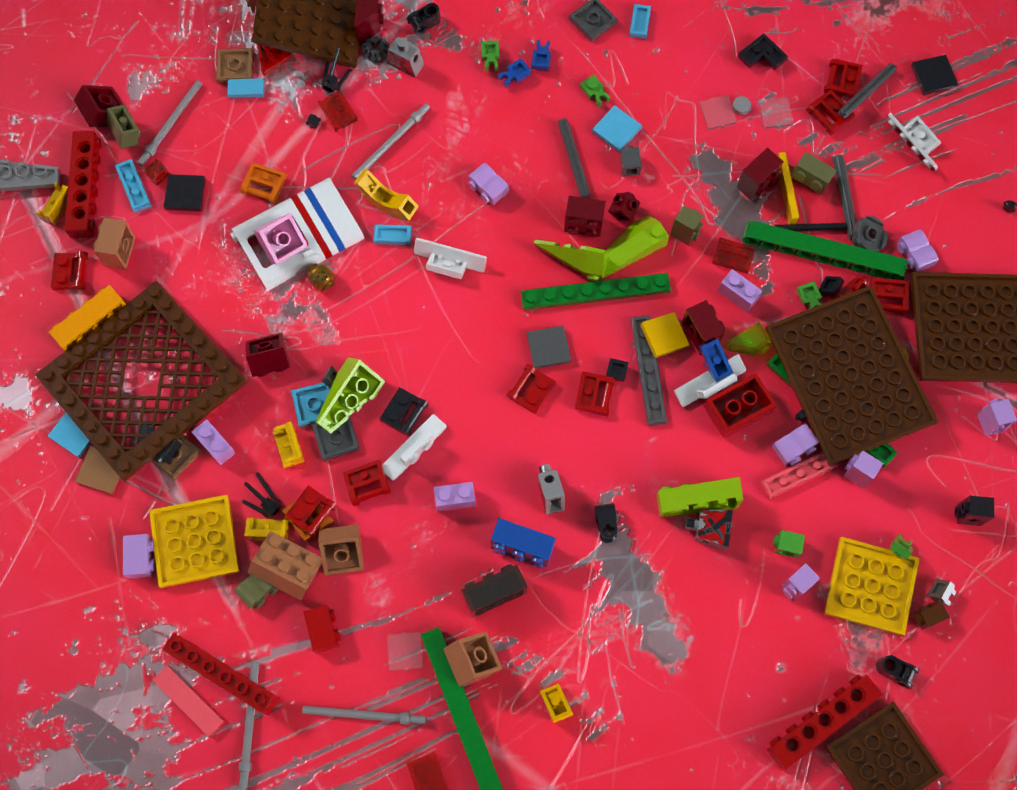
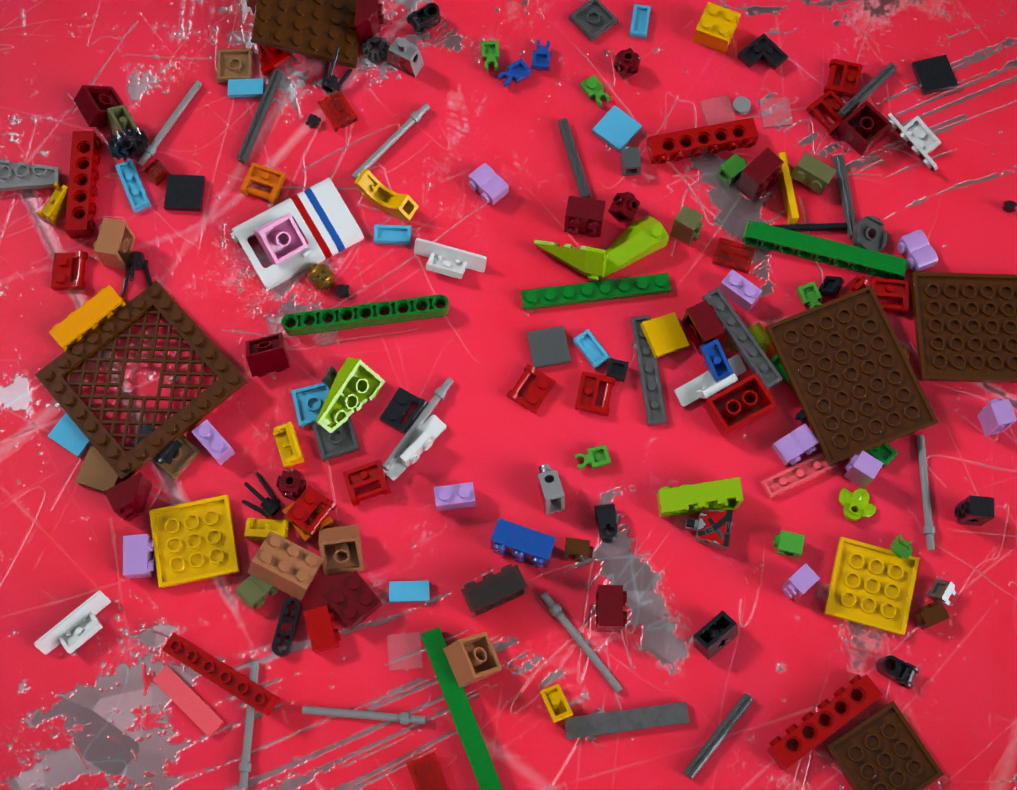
none -> white bracket [34,590,111,655]
none -> dark red slope [104,472,153,520]
none -> black gear [107,127,149,161]
none -> black plant [121,252,152,297]
none -> dark grey axle [237,70,283,163]
none -> black beam [272,598,302,657]
none -> dark red brick [276,469,307,499]
none -> green beam [281,294,450,336]
none -> dark red brick [324,570,383,630]
none -> black piece [336,285,350,298]
none -> light grey bar [382,377,454,471]
none -> medium azure tile [389,581,430,603]
none -> light grey bar [540,592,623,693]
none -> reddish brown brick [563,537,593,562]
none -> flat silver tile [564,702,690,740]
none -> medium azure tile [573,329,611,370]
none -> bright green plate [574,444,611,470]
none -> dark red brick [596,585,627,632]
none -> dark red brick [614,47,640,80]
none -> red brick [646,117,759,164]
none -> dark grey axle [683,693,754,779]
none -> yellow brick [693,2,741,53]
none -> black brick [693,610,738,660]
none -> flat silver tile [701,287,783,390]
none -> bright green brick [717,154,748,187]
none -> dark red brick [836,100,893,156]
none -> lime plate [839,488,876,521]
none -> light grey bar [916,435,936,551]

